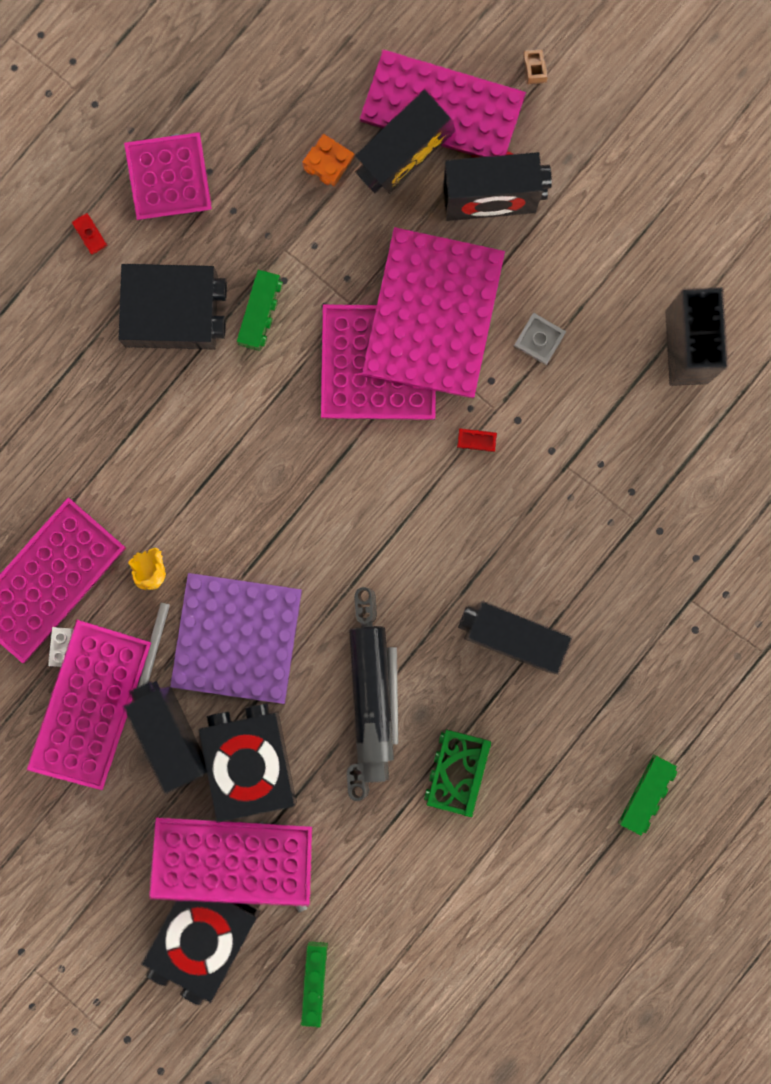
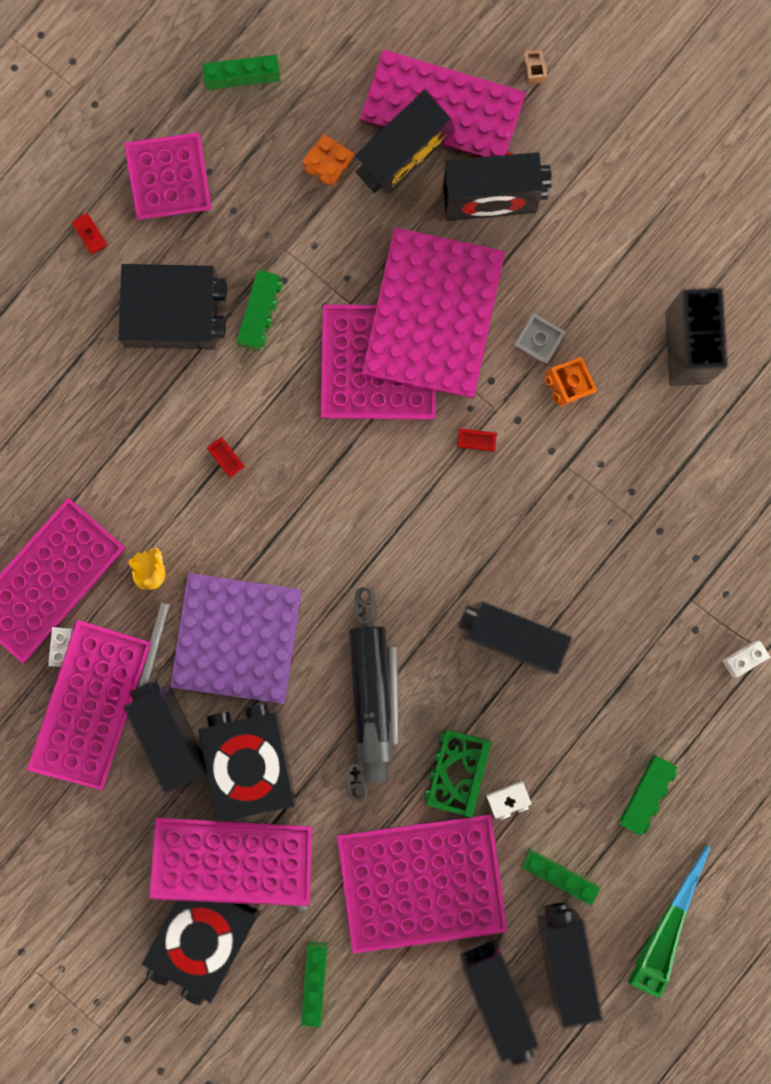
none -> green brick [202,55,281,90]
none -> red plate [207,437,245,478]
none -> dark pink plate [337,814,508,954]
none -> black brick [460,939,539,1066]
none -> white brick [486,781,532,820]
none -> green brick [520,848,601,906]
none -> black brick [537,902,603,1029]
none -> orange plate [544,357,597,407]
none -> green plate [628,845,710,998]
none -> white brick [722,641,770,677]

